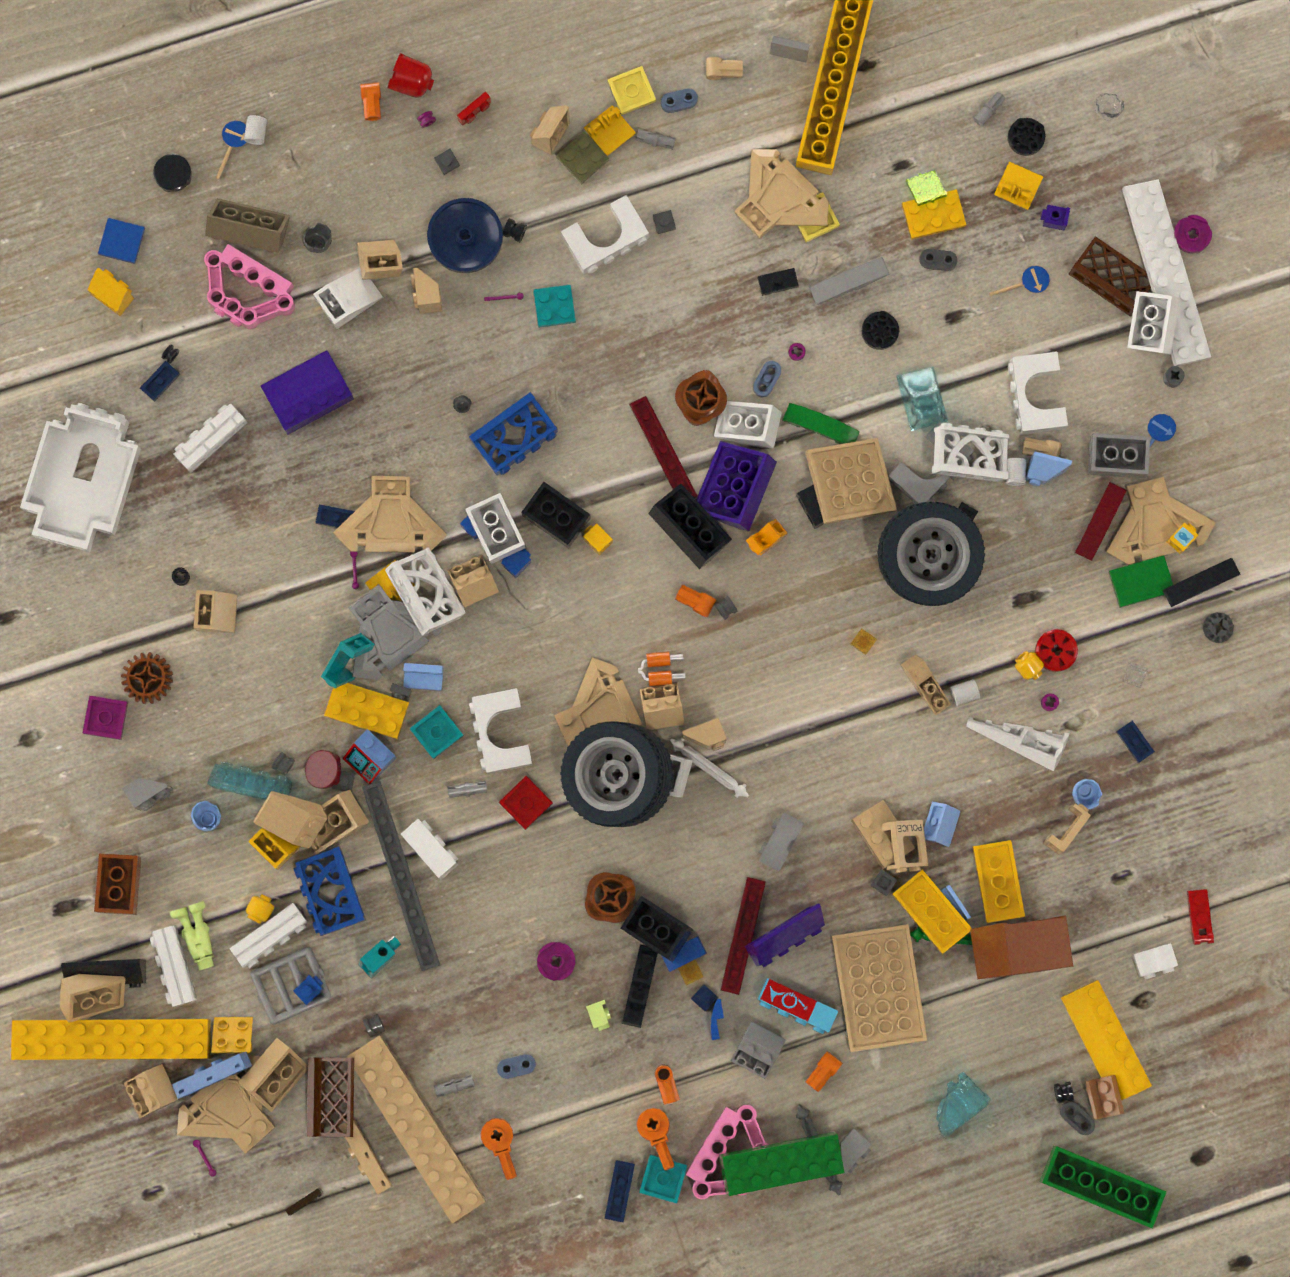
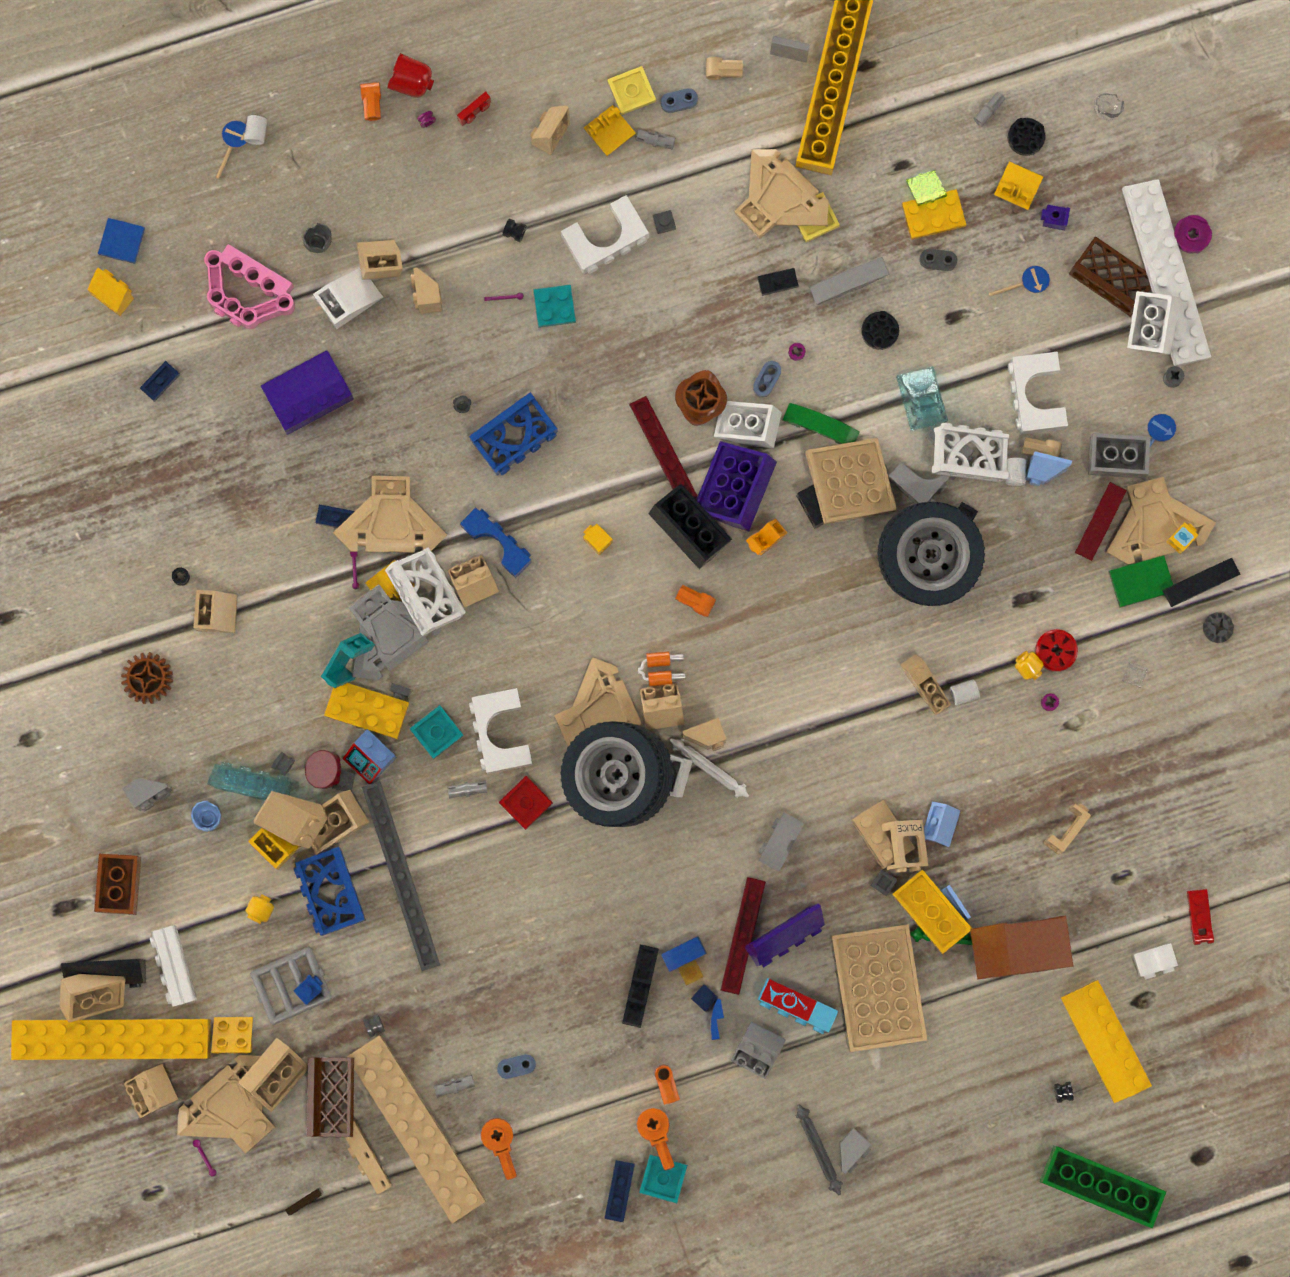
white panel [20,403,141,553] -> none
magenta plate [82,695,128,740] -> none
black tile [153,154,192,192] -> none
black bush [161,344,180,364] -> none
yellowish green piece [170,901,214,971] -> none
medium blue piece [172,1052,252,1099] -> none
white brick [174,403,247,473] -> none
dark tan slope [205,198,290,253] -> none
white brick [229,903,308,969] -> none
teal torso [358,936,401,979] -> none
white brick [401,819,458,880] -> none
light blue panel [403,663,444,691] -> none
dark blue dish [427,198,503,273] -> none
dark grey plate [434,149,460,175] -> none
white brick [465,493,525,564] -> none
black brick [521,482,591,549] -> none
magenta plate [537,942,576,981] -> none
olive plate [556,131,609,185] -> none
dark orange piece [585,872,636,923] -> none
yellowish green brick [586,1000,611,1031] -> none
black brick [620,896,693,963] -> none
bright pink brick [686,1105,768,1199] -> none
dark grey wheel [715,596,738,620] -> none
green brick [719,1132,845,1196] -> none
orange piece [805,1051,843,1092] -> none
clear yellow plate [850,628,877,656] -> none
clear light blue piece [936,1072,991,1139] -> none
white wedge [966,717,1070,771] -> none
yellow plate [972,840,1025,923] -> none
dark grey plate [1060,1102,1095,1135] -> none
light blue hair [1072,779,1102,810] -> none
medium nougat bracket [1086,1075,1124,1120] -> none
dark blue plate [1116,720,1155,763] -> none

